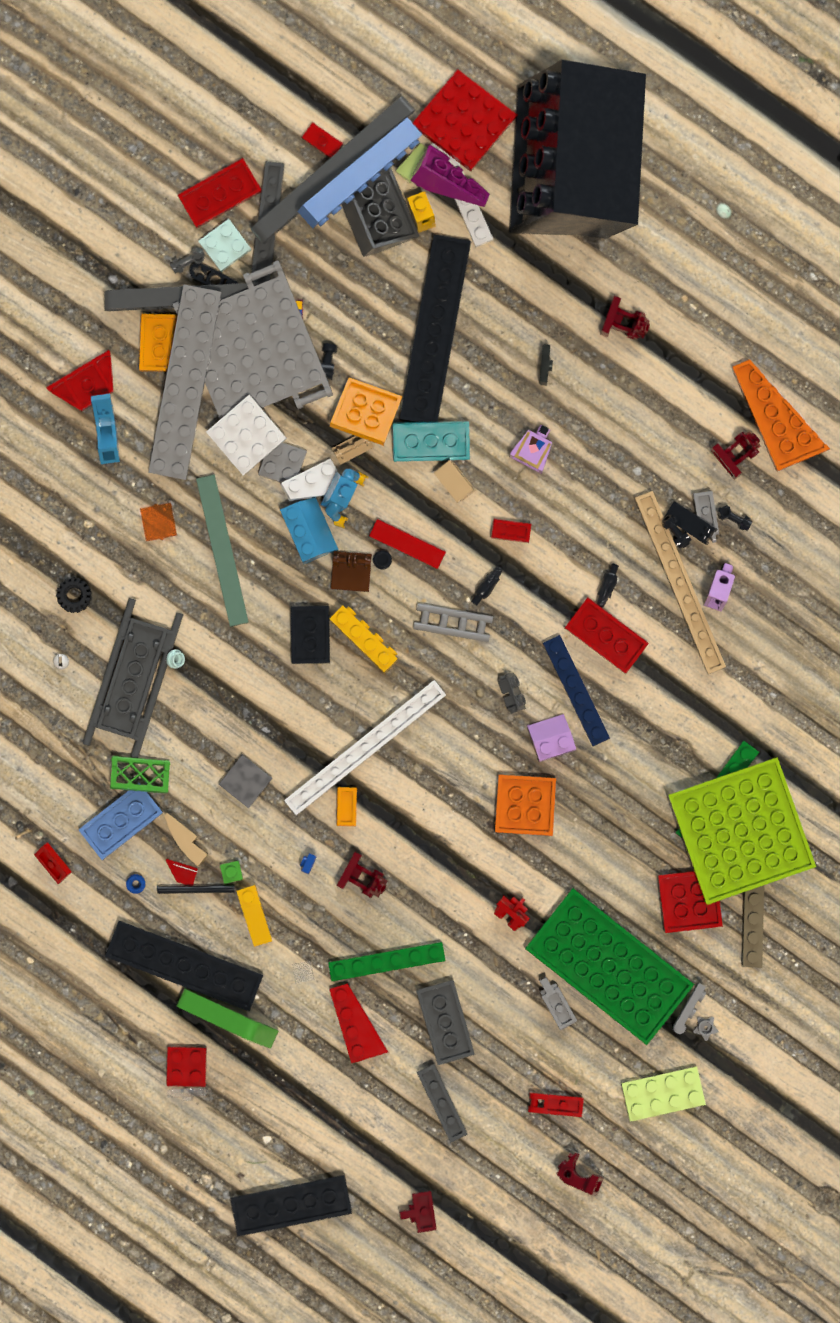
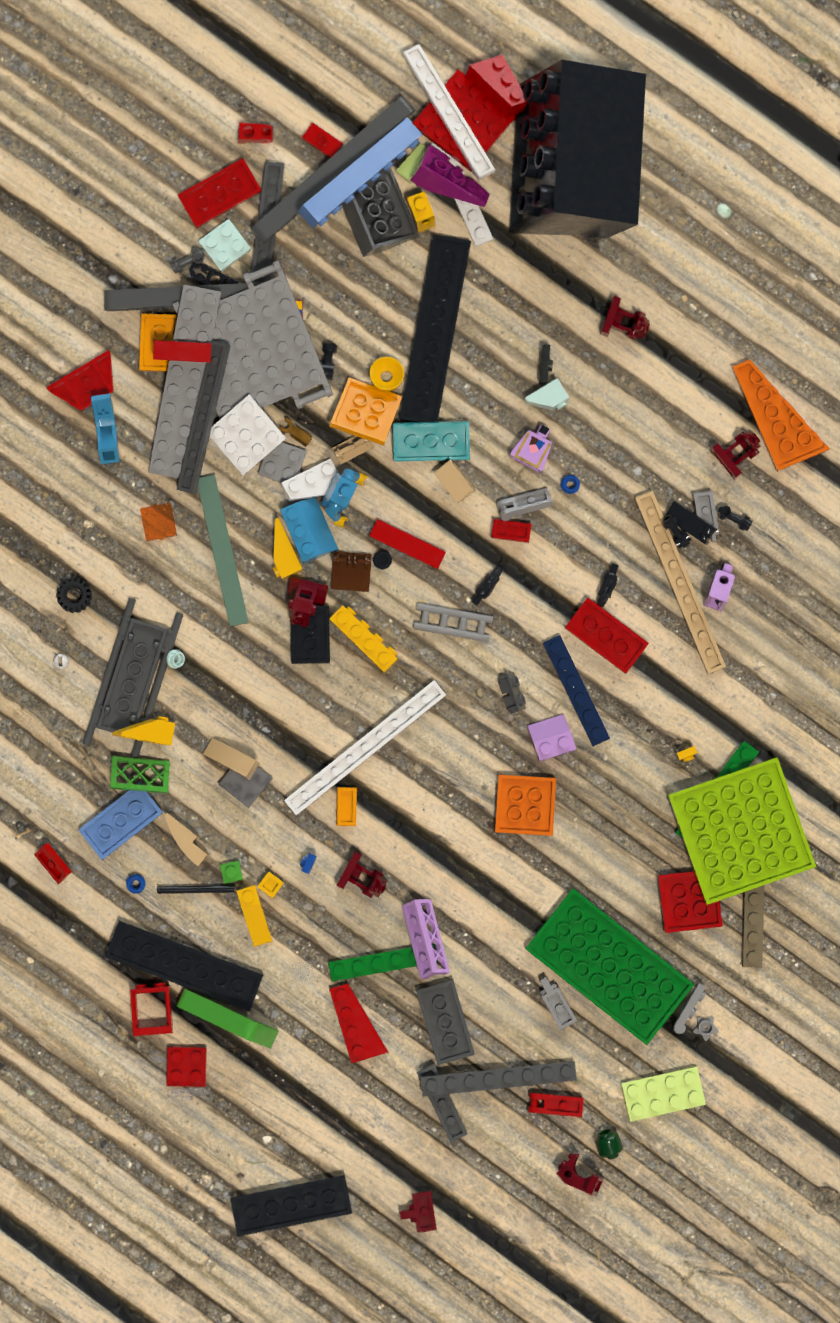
red sticker [166,859,198,886] -> none
red hips [494,896,530,931] -> none
none -> yellow slope [112,716,175,746]
none -> red window [130,983,173,1036]
none -> red tile [153,340,212,363]
none -> dark grey plate [176,340,231,494]
none -> tan slope [203,738,259,780]
none -> red leg [238,122,273,144]
none -> yellow plate [257,872,284,898]
none -> yellow slope [272,517,303,581]
none -> pearl gold bar [279,418,313,447]
none -> dark red tile [287,577,329,627]
none -> yellow piece [370,357,404,391]
none -> white tile [402,44,495,181]
none -> lavender fence [402,899,450,979]
none -> dark grey plate [420,1061,577,1097]
none -> wedge [465,55,527,118]
none -> light grey plate [496,488,553,521]
none -> light aqua slope [524,378,569,410]
none -> blue plate [561,475,580,494]
none -> dark green head [595,1129,623,1160]
none -> yellow plate [675,746,697,763]

